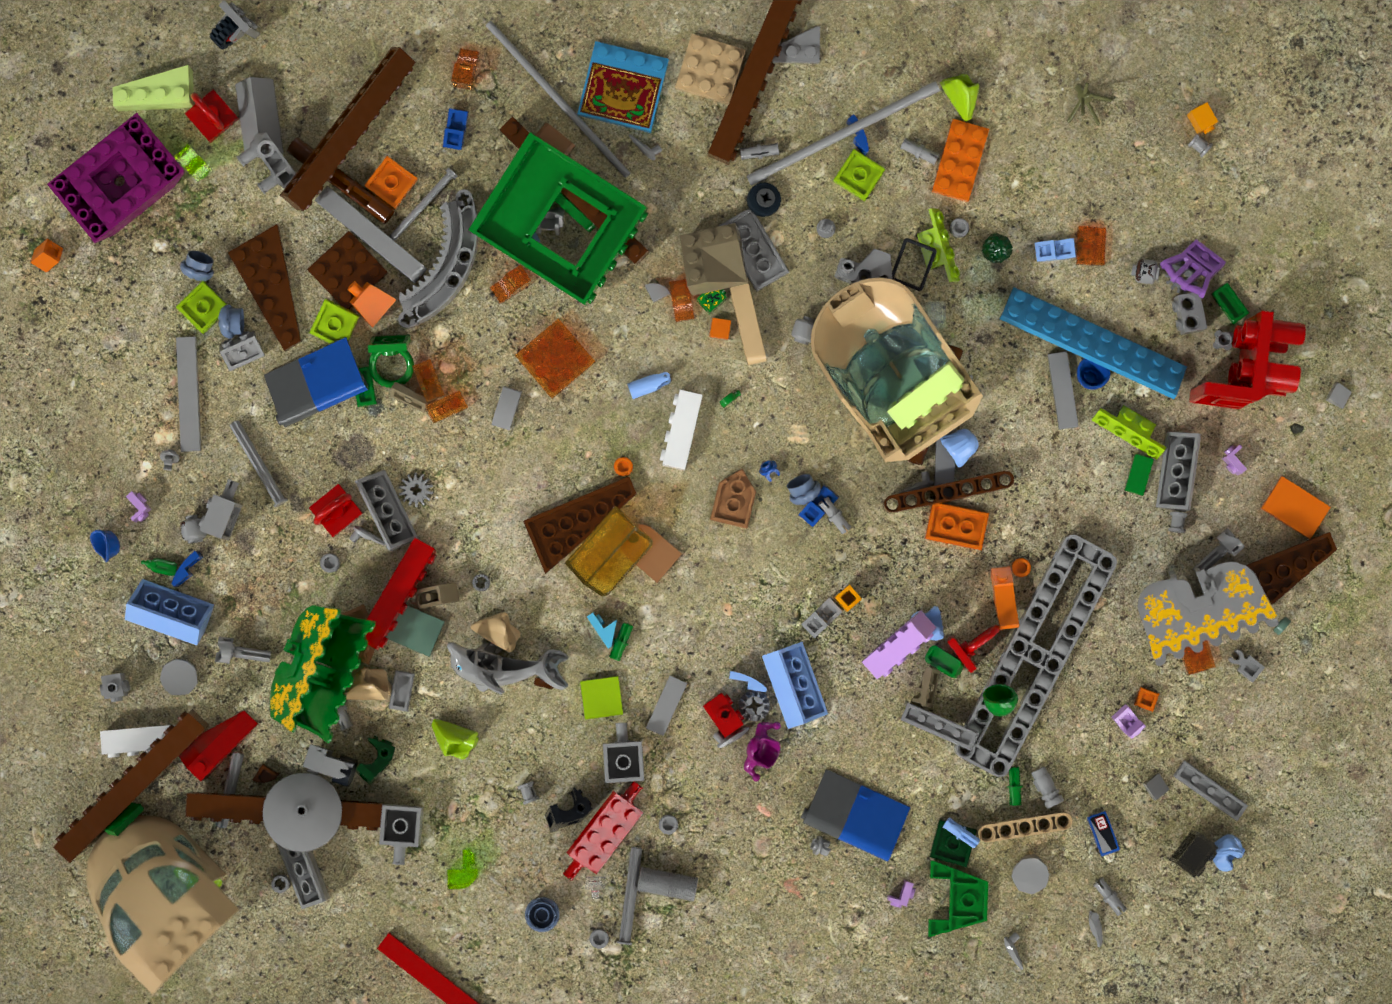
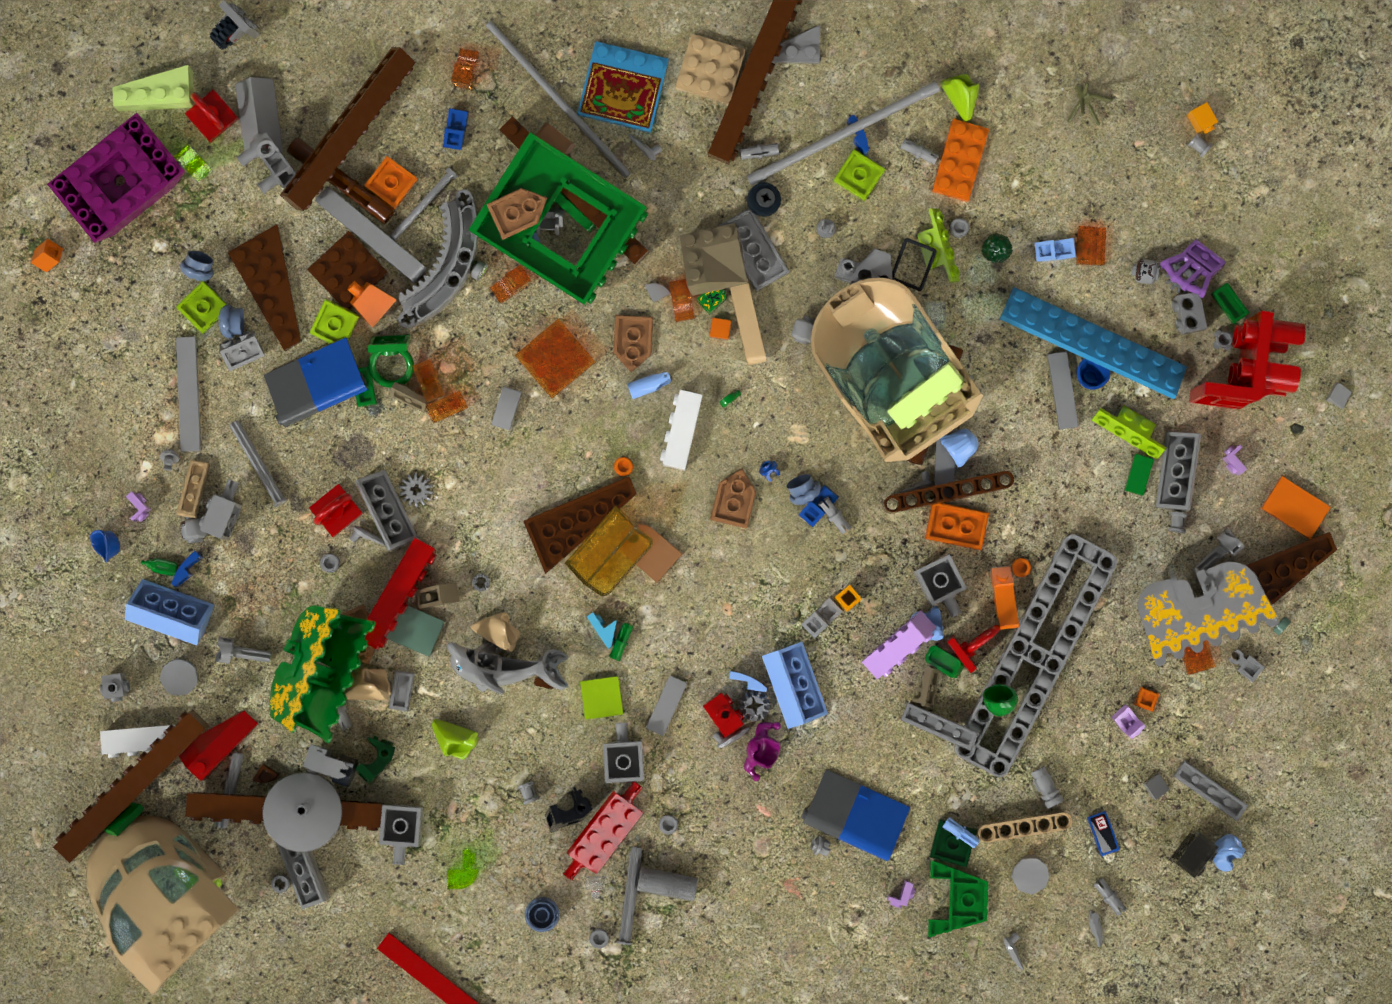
green axle [1007,766,1023,806] -> none
none -> tan tile [176,460,210,518]
none -> light grey tile [471,261,488,281]
none -> medium nougat tile [486,188,547,240]
none -> medium nougat tile [613,315,653,373]
none -> light grey brick [913,554,967,618]

